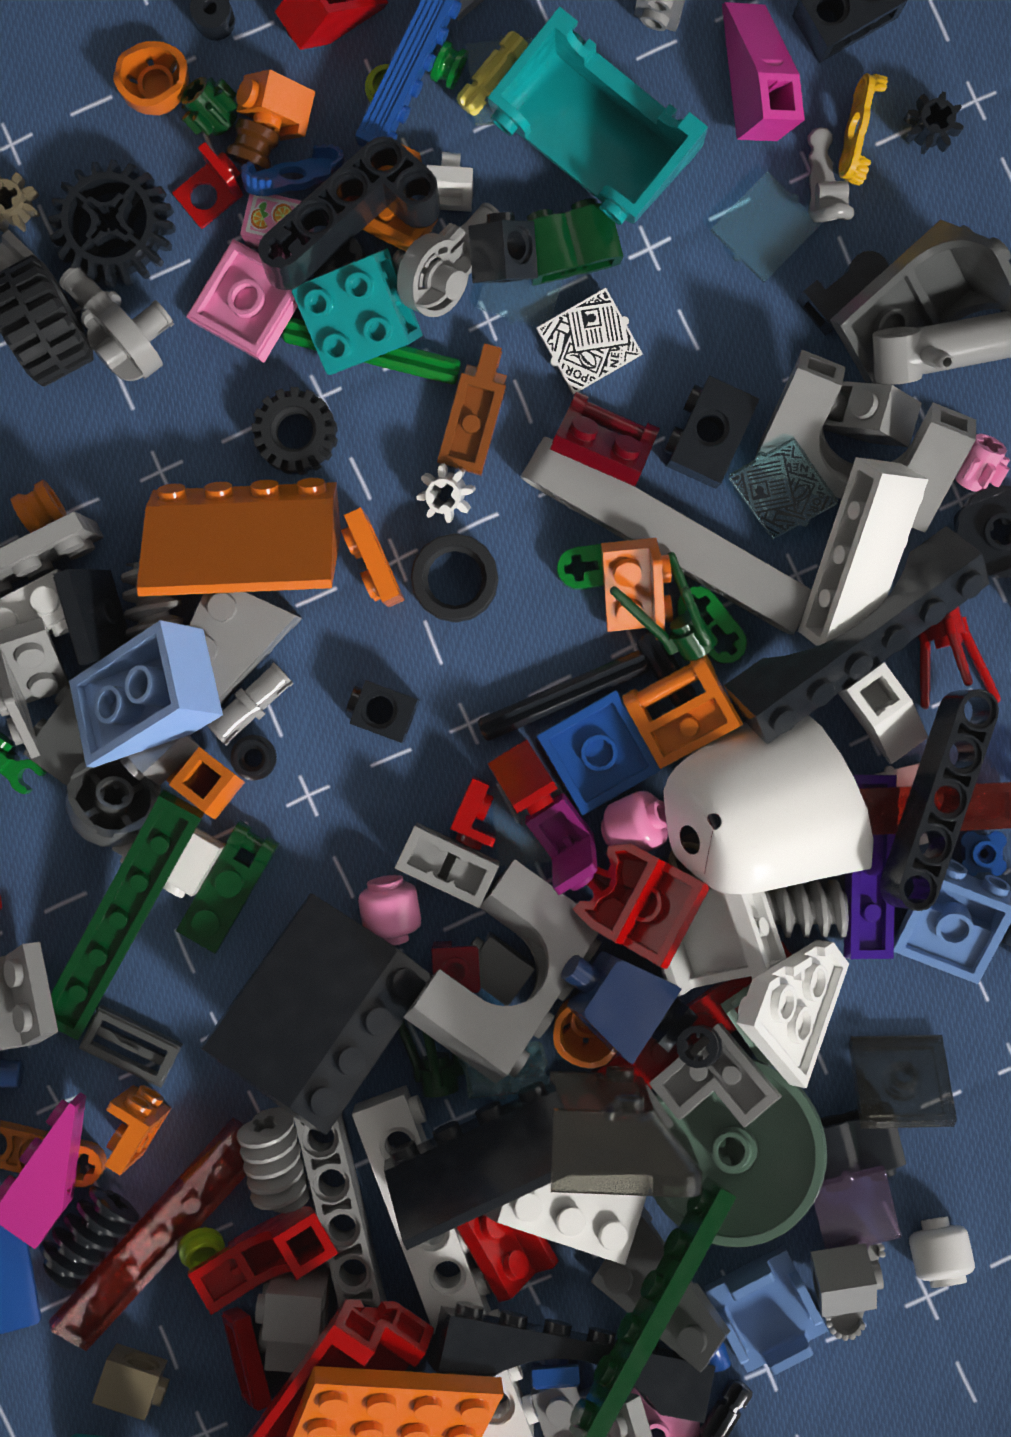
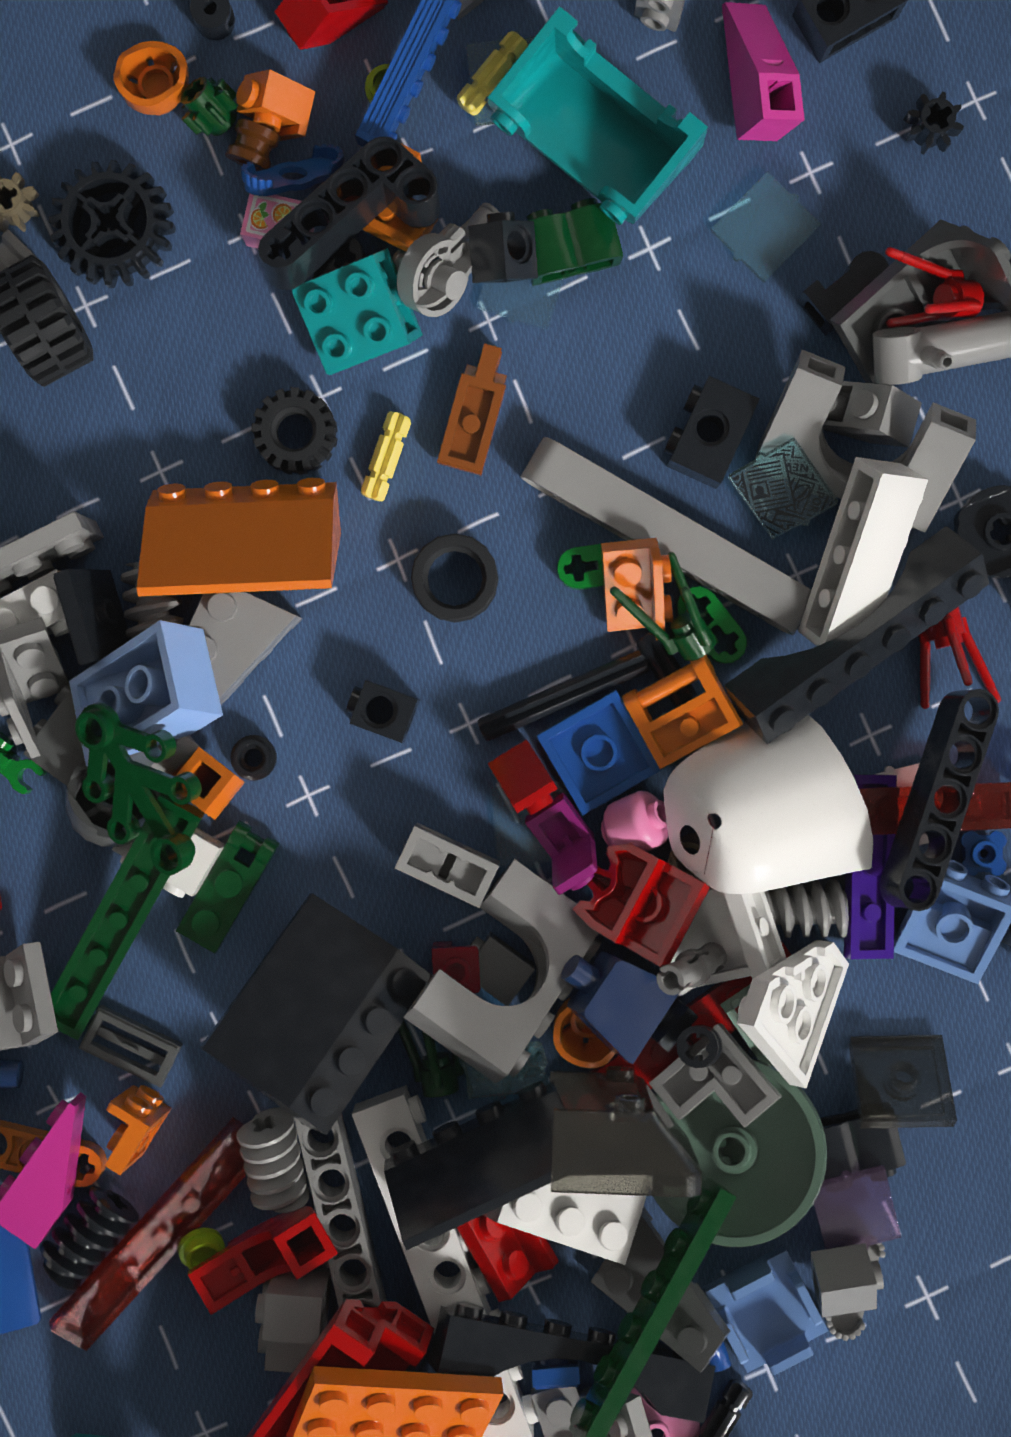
orange wheel [10,479,67,533] -> none
light grey pin [59,267,174,381] -> none
dark tan brick [92,1343,170,1421] -> none
red bracket [172,142,243,229] -> none
bright pink plate [186,239,308,363] -> none
light grey pin [207,662,294,746] -> none
red tile [221,1306,272,1411] -> none
green axle [282,317,461,385] -> none
orange plate [341,507,405,608] -> none
bright pink head [358,875,421,946] -> none
white gear [416,463,476,523] -> none
white tile [426,152,473,212] -> none
green bush [430,40,469,90] -> none
red bracket [450,776,496,851] -> none
white piece [536,288,643,395] -> none
dark red plate [550,391,660,487] -> none
light grey piece [807,127,854,222] -> none
yellow piece [838,73,888,186] -> none
white slope [838,662,928,764] -> none
white head [909,1216,975,1288] -> none
bright pink gear [955,434,1010,492] -> none
none -> dark green plant [75,702,202,875]
none -> light yellow axle [361,411,411,501]
none -> light grey pin [656,942,727,995]
none -> red plant [885,247,984,328]

